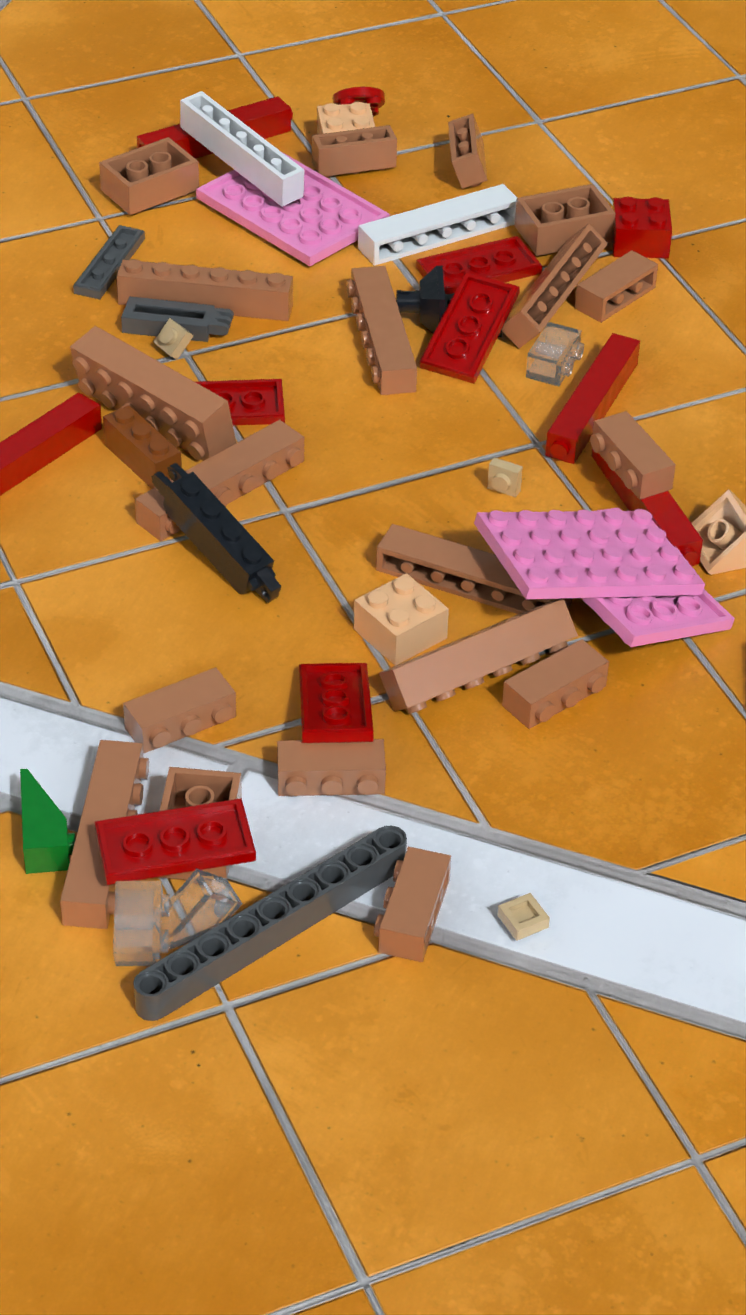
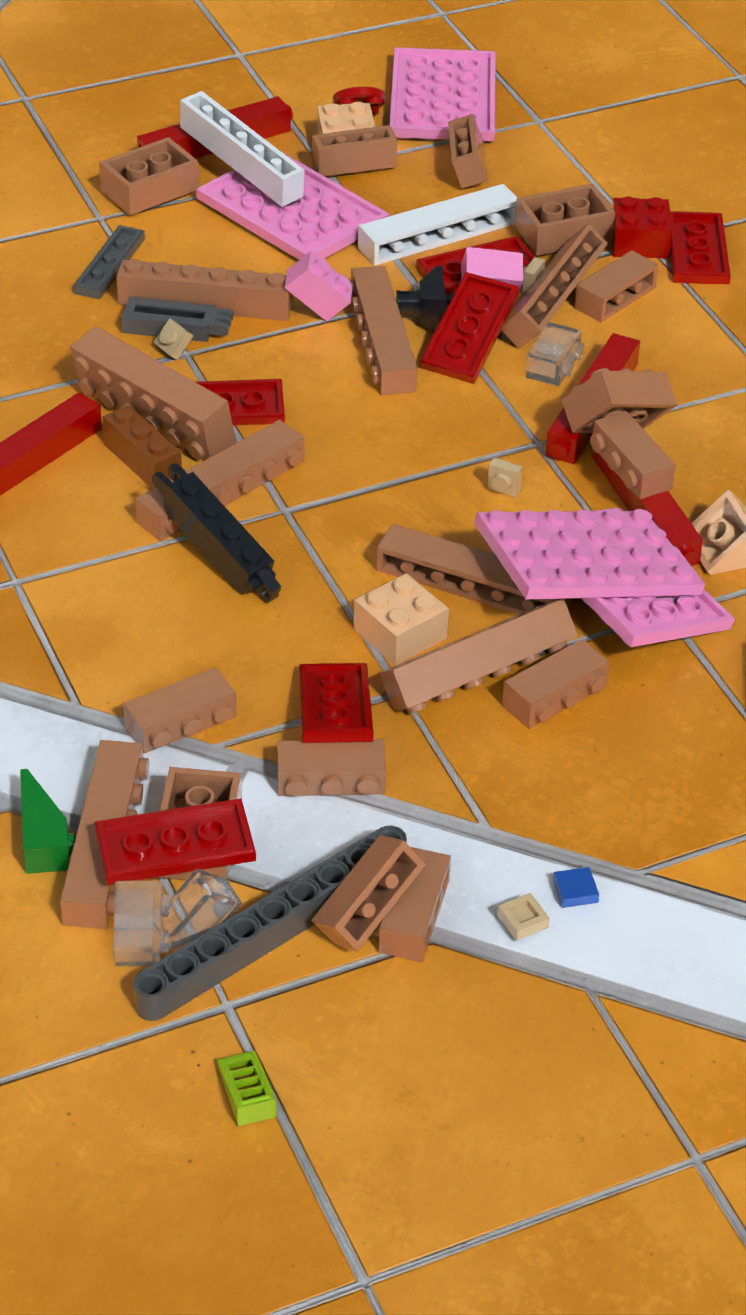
none -> lime slope [217,1051,277,1127]
none -> bright pink brick [285,251,353,321]
none -> nougat brick [311,835,426,952]
none -> bright pink plate [389,47,496,142]
none -> bright pink brick [461,247,523,289]
none -> tan plate [522,257,545,296]
none -> blue tile [553,867,599,908]
none -> nougat brick [561,368,678,433]
none -> red tile [670,211,731,284]

